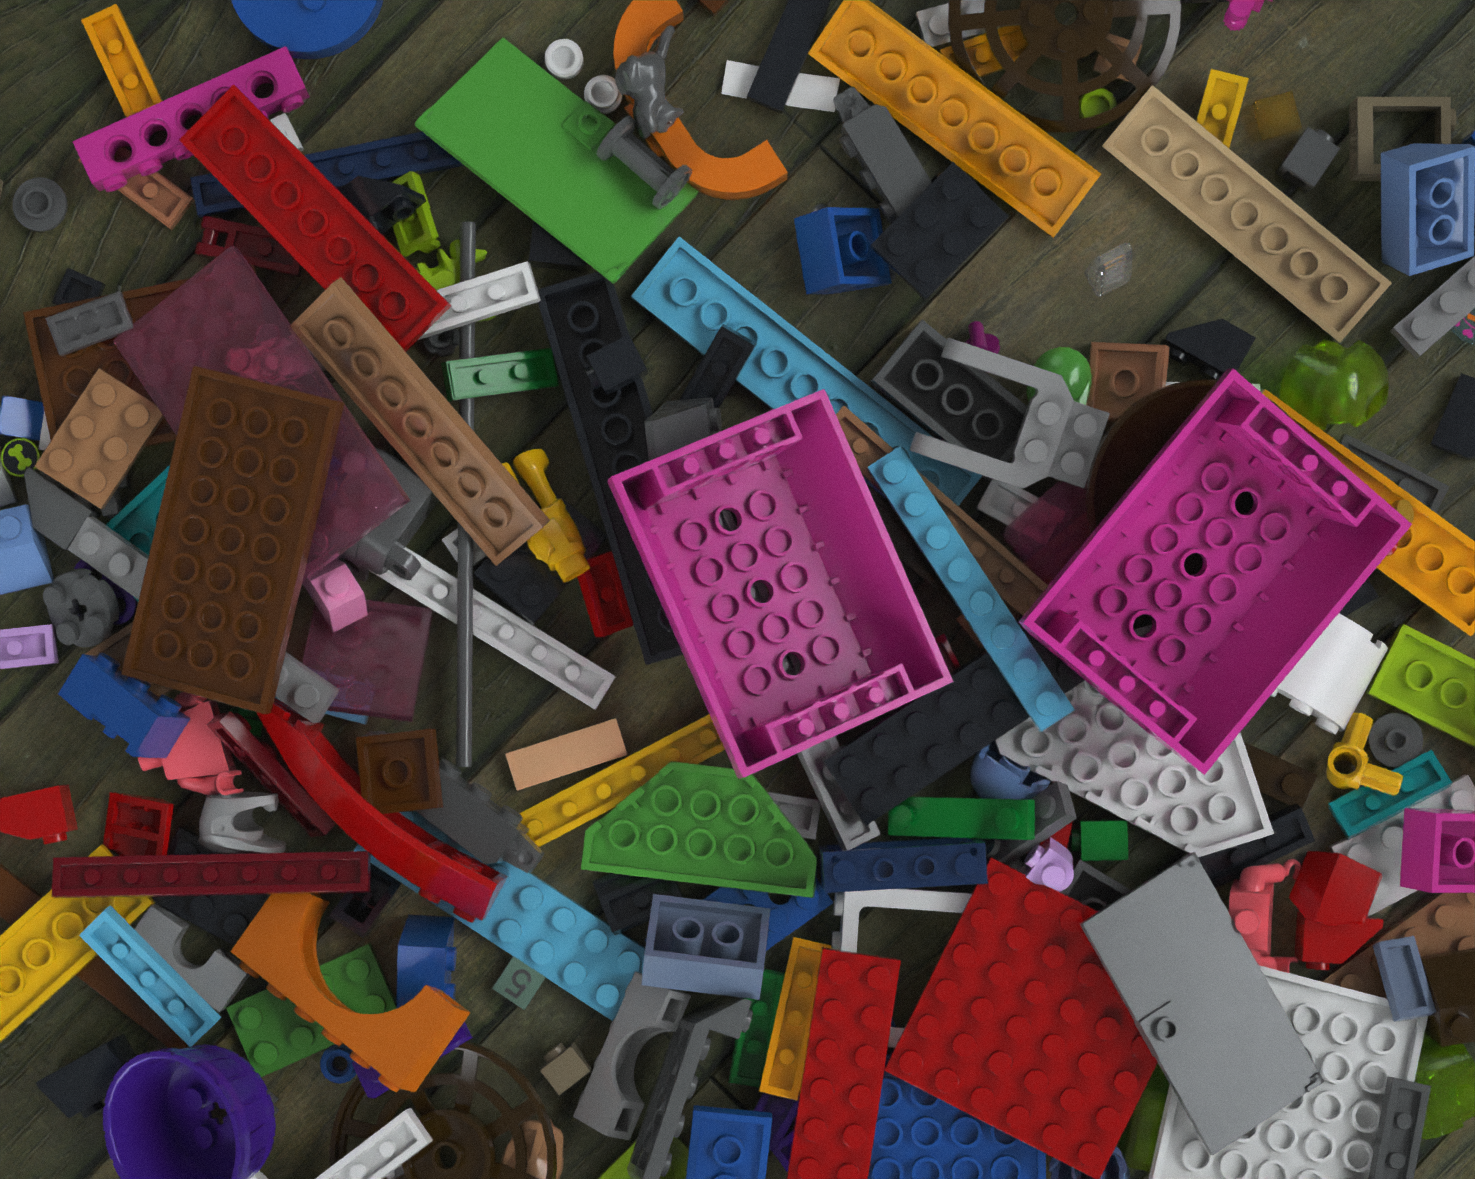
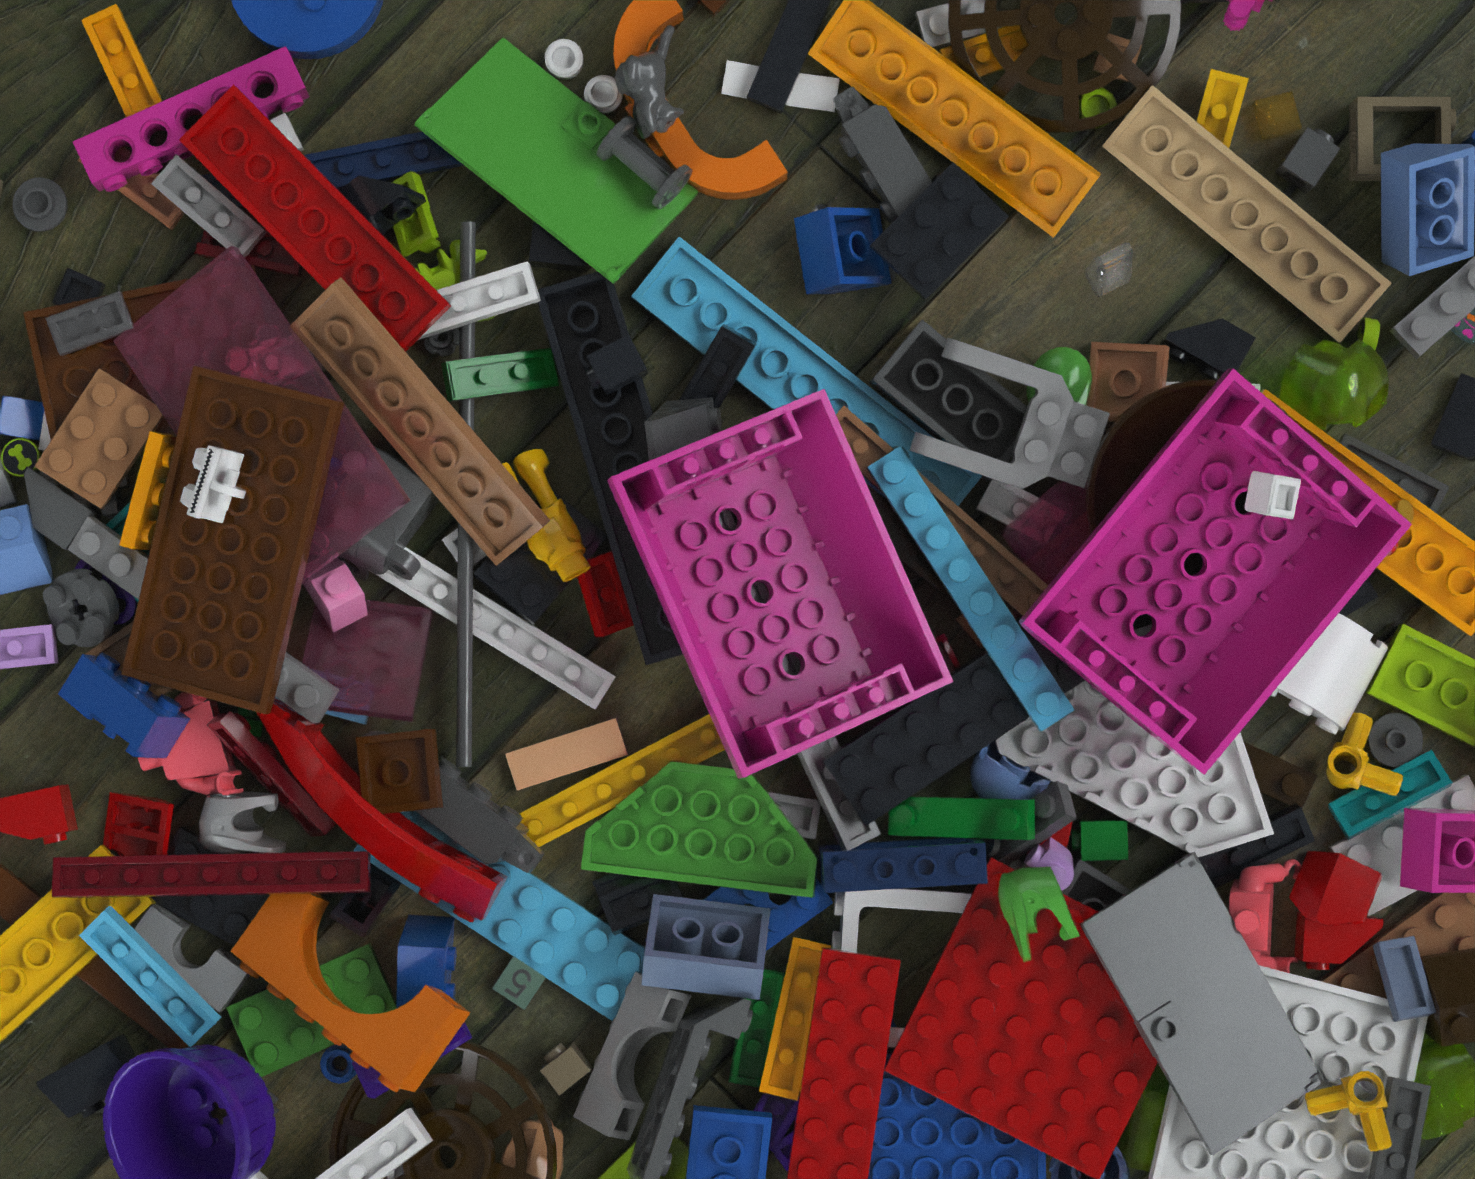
magenta plate [965,321,1000,354] -> none
none -> light orange plate [119,431,177,550]
none -> light grey plate [151,154,267,262]
none -> white hips [180,445,246,523]
none -> bright green helmet [998,866,1080,962]
none -> white slope [1245,471,1301,519]
none -> yellow axle [1305,1071,1392,1151]
none -> lime tile [1354,317,1380,358]

